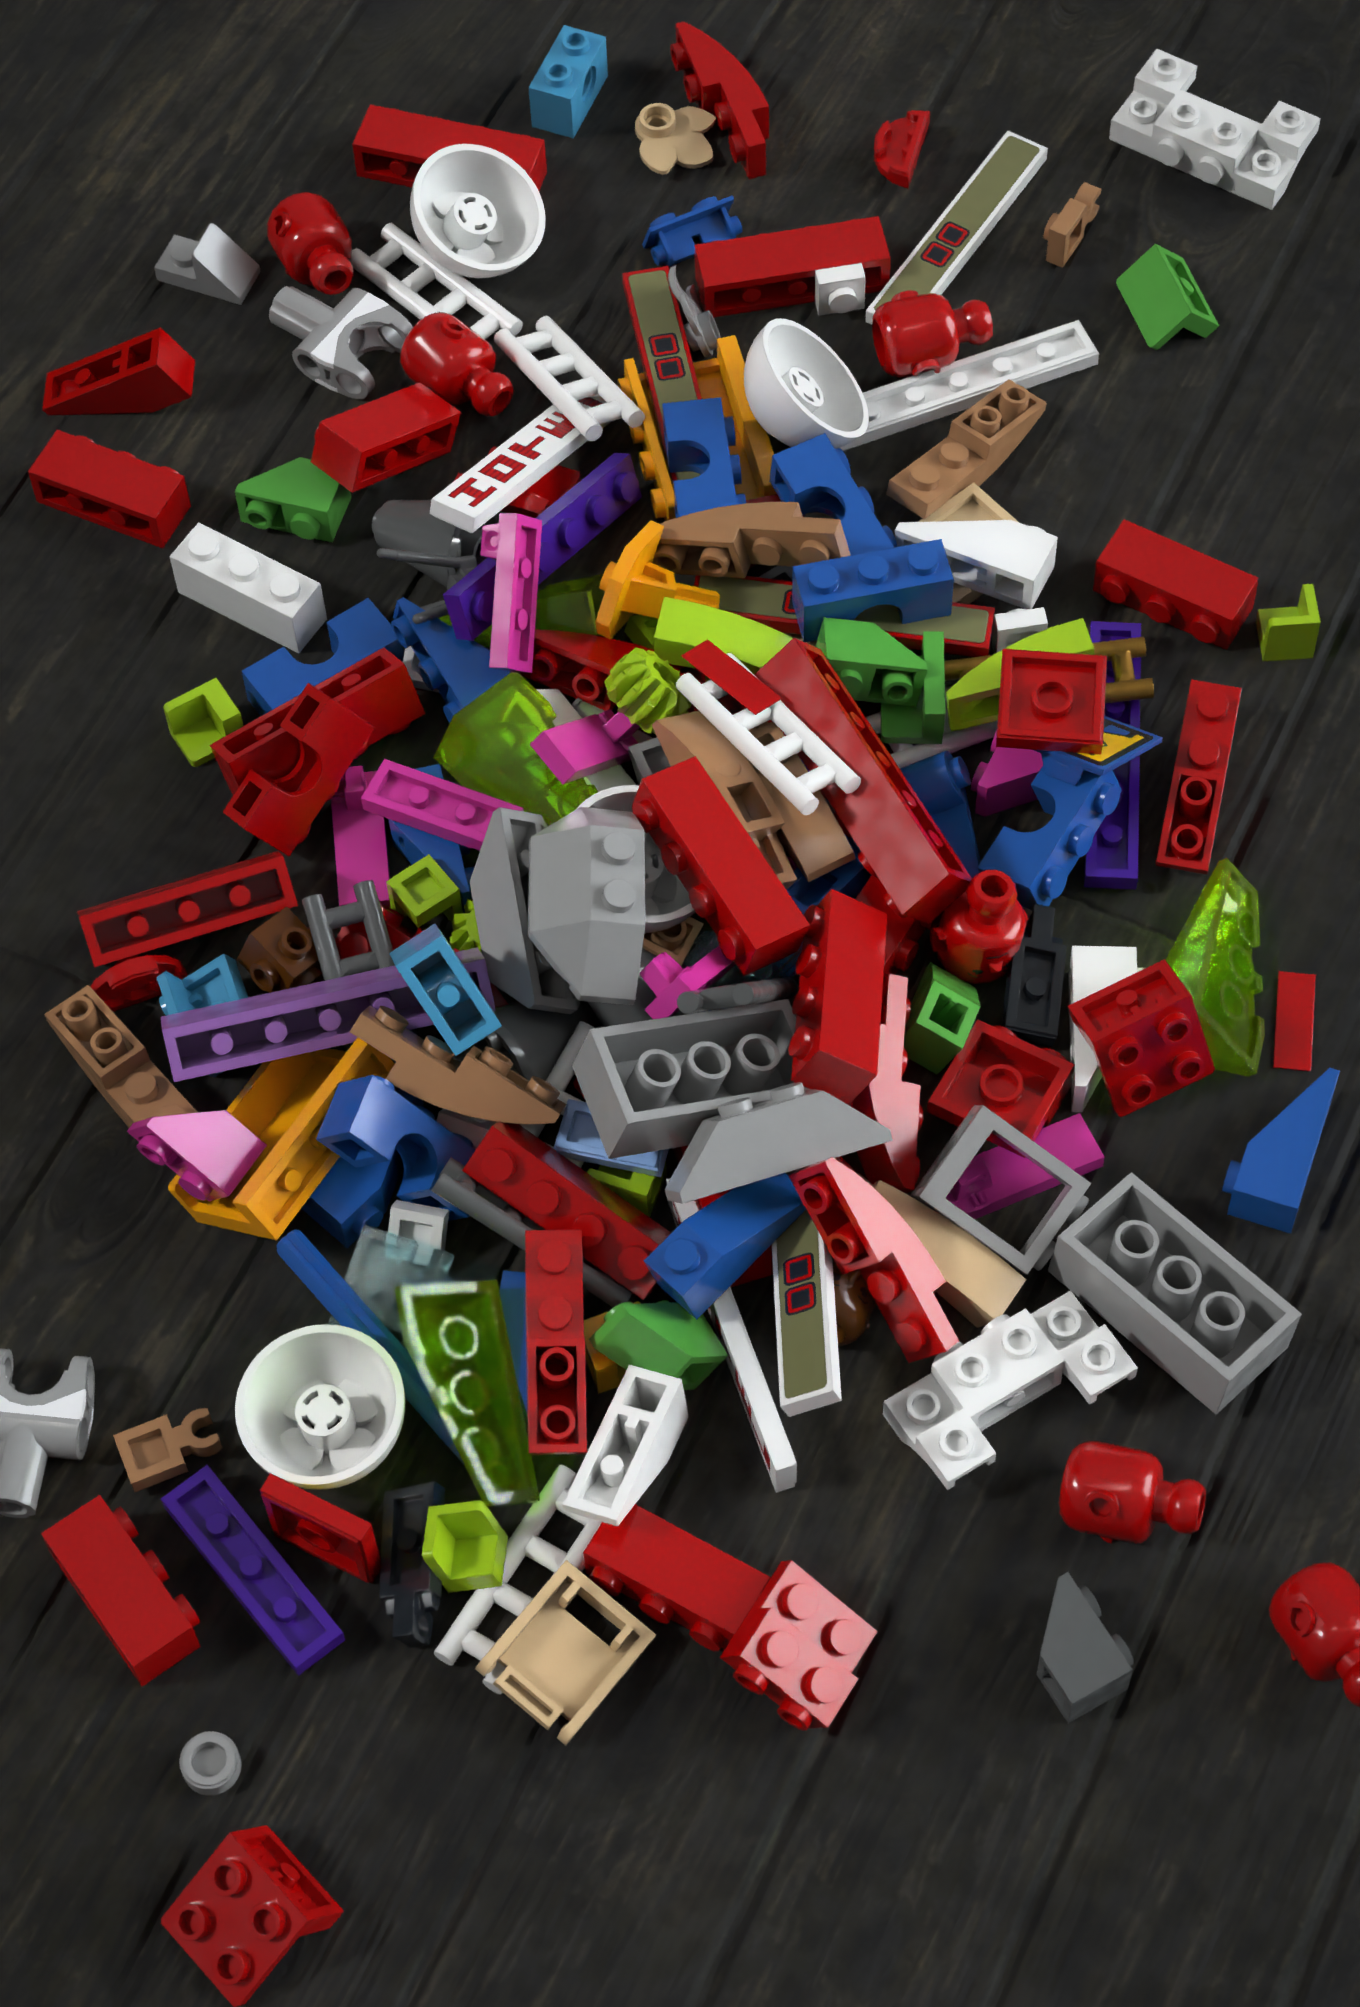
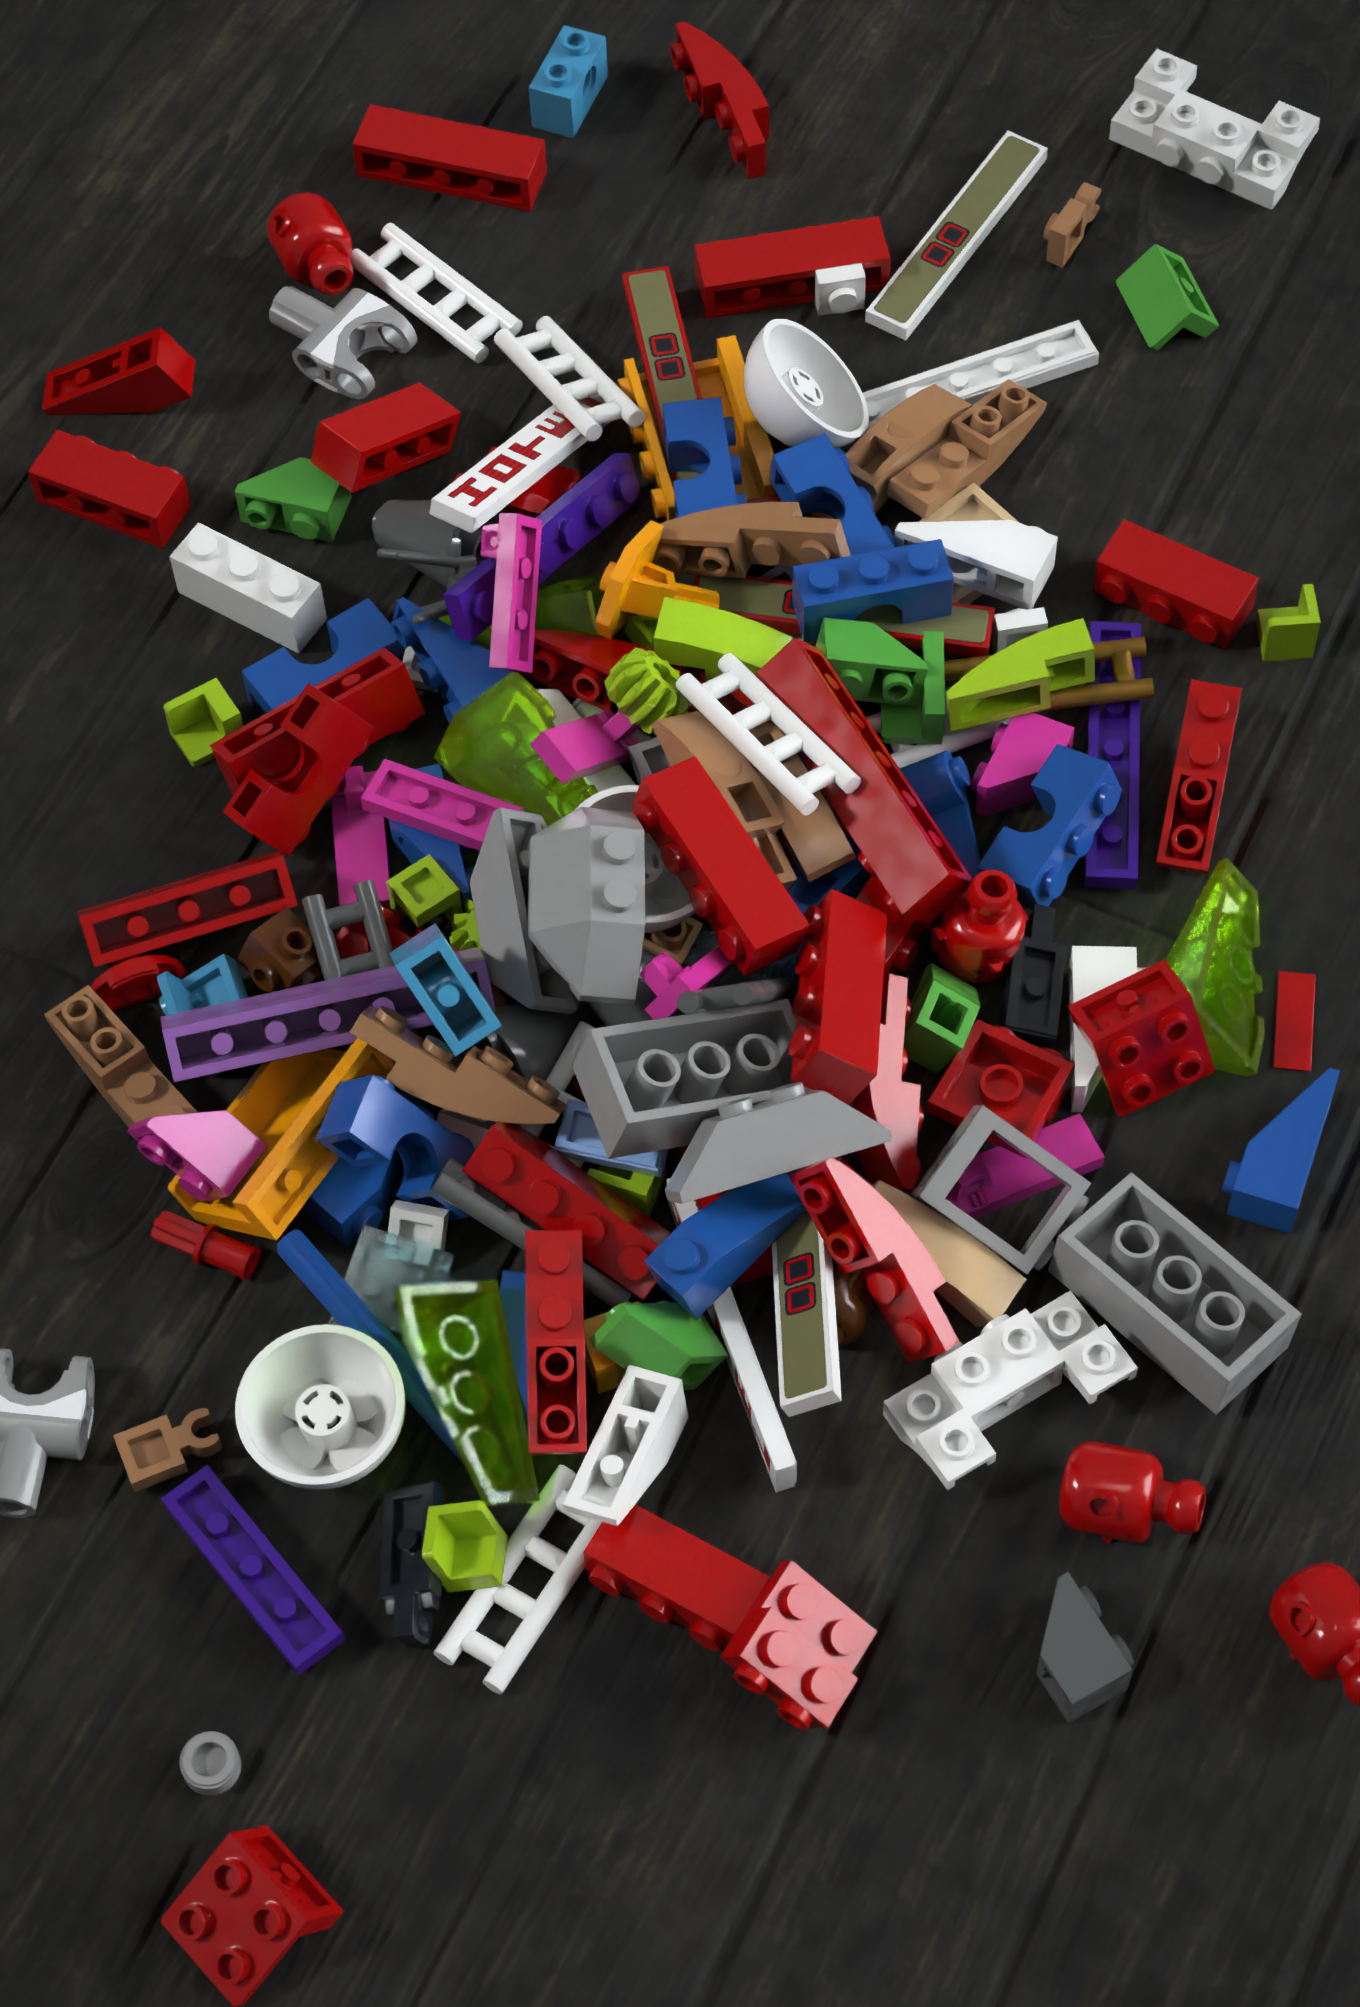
red brick [41,1495,201,1686] -> none
light grey slope [154,223,261,305] -> none
red tile [260,1473,381,1584] -> none
red piece [400,312,514,416] -> none
white piece [410,144,546,278] -> none
tan container [475,1560,656,1745] -> none
tan plate [635,103,716,175] -> none
blue hinge [642,195,742,267] -> none
light grey plate [668,265,721,358] -> none
red sticker [681,639,782,715] -> none
red piece [872,290,993,377] -> none
red plate [874,110,930,189] -> none
red plate [996,649,1107,754] -> none
blue piece [1034,716,1163,786] -> none
none -> red axle [151,1211,261,1280]
none -> medium nougat slope [811,384,972,519]

